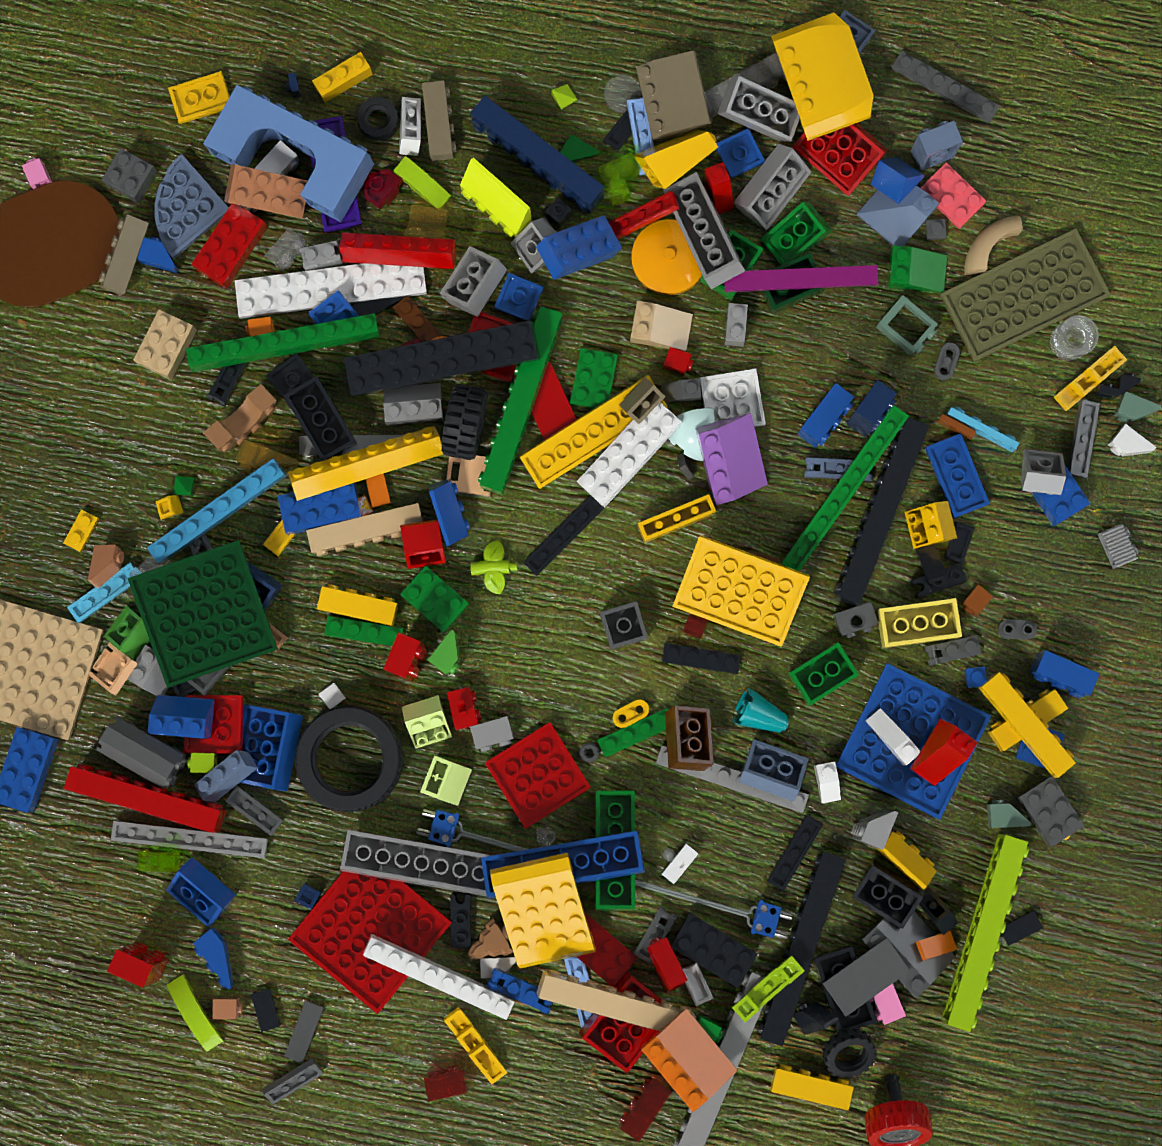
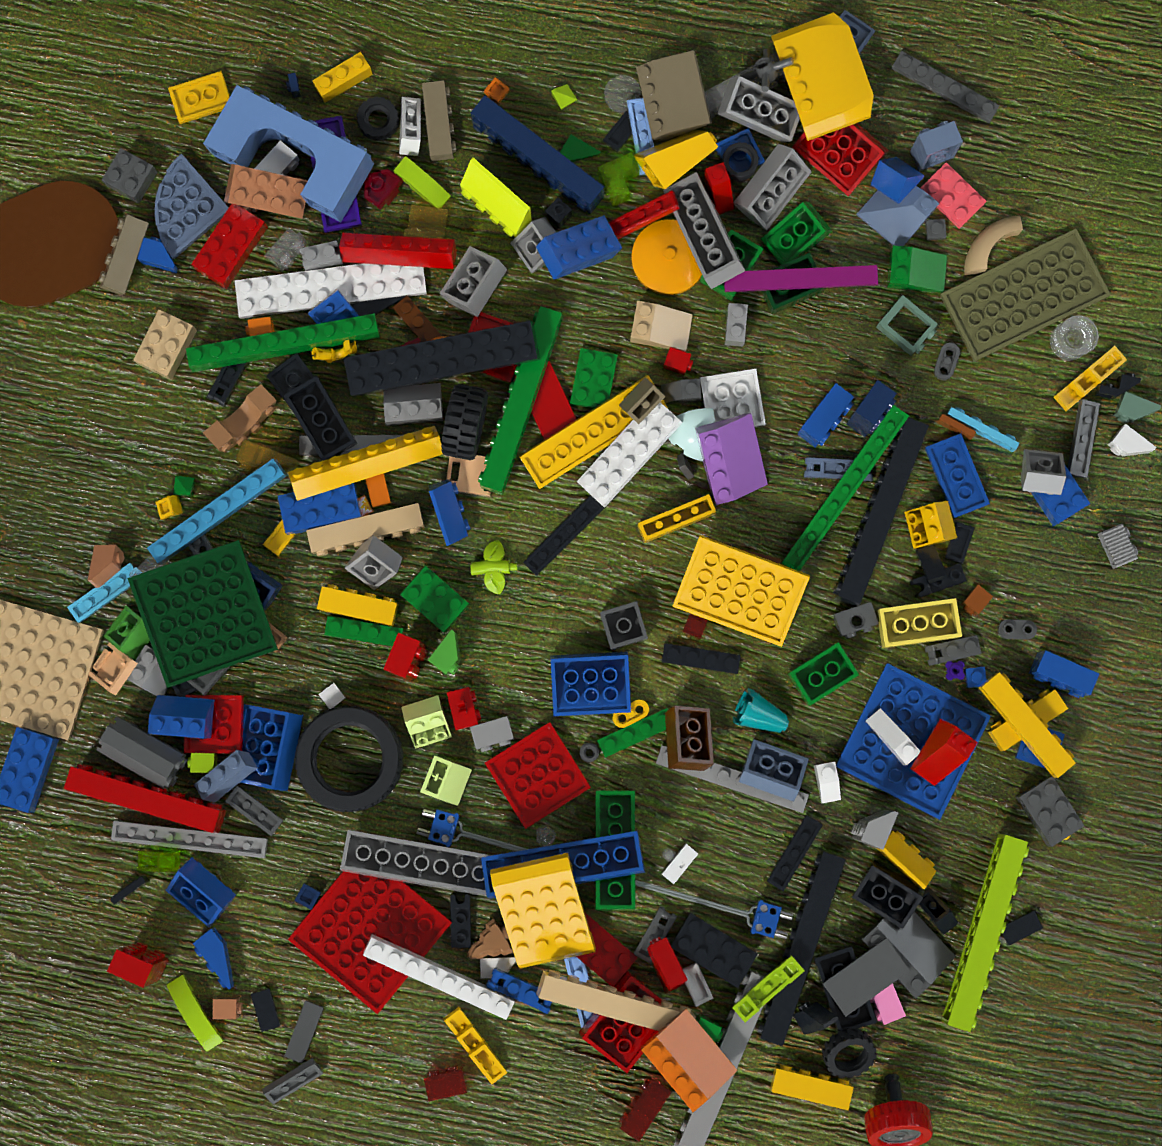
bright pink brick [22,158,52,189] -> none
yellow plate [63,510,99,552] -> none
red slope [400,519,446,569] -> none
blue plate [494,273,544,321] -> none
orange tile [916,931,957,961] -> none
sand green slope [987,800,1031,828] -> none
none -> black tile [110,875,150,905]
none -> yellow piece [312,340,357,363]
none -> light grey slope [345,535,403,590]
none -> orange tile [484,77,510,104]
none -> blue slope [551,652,631,716]
none -> black tyre [722,142,759,181]
none -> dark grey bar [739,49,794,92]
none -> dark purple plate [945,661,965,680]

